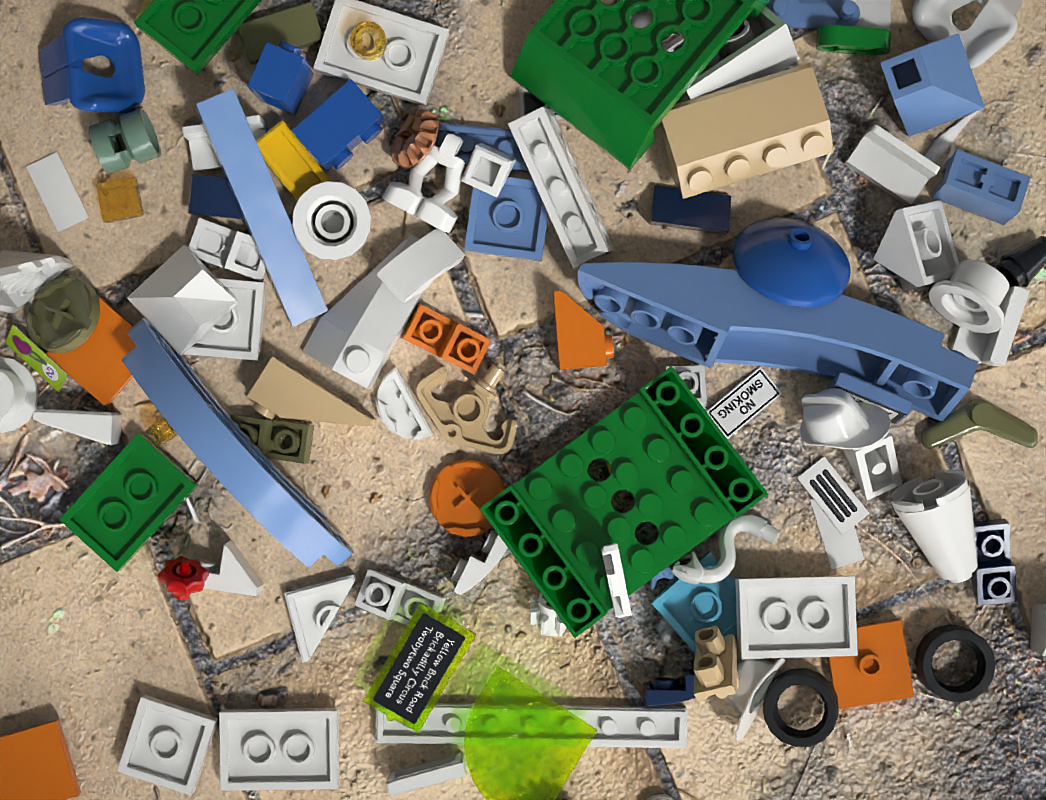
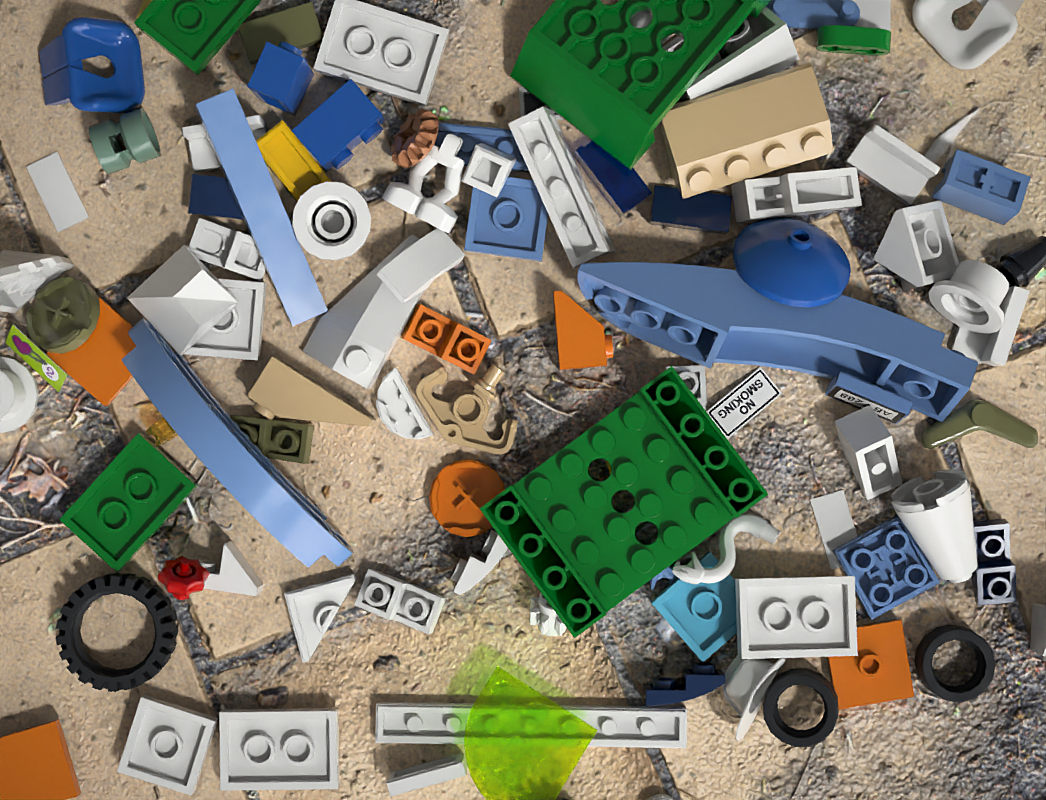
white slope [33,409,122,445] -> none
clear yellow tile [96,176,144,223] -> none
clear yellow bush [350,21,387,61] -> none
piece [363,602,476,734] -> none
white tile [601,543,632,618] -> none
tan hips [694,626,740,702] -> none
white sticker [797,457,870,535] -> none
white piece [799,388,891,450] -> none
medium blue slope [880,33,985,137] -> none
none -> black tyre [56,573,179,692]
none -> clear blue panel [574,141,652,218]
none -> white slope [731,167,862,224]
none -> medium blue tile [832,515,940,620]

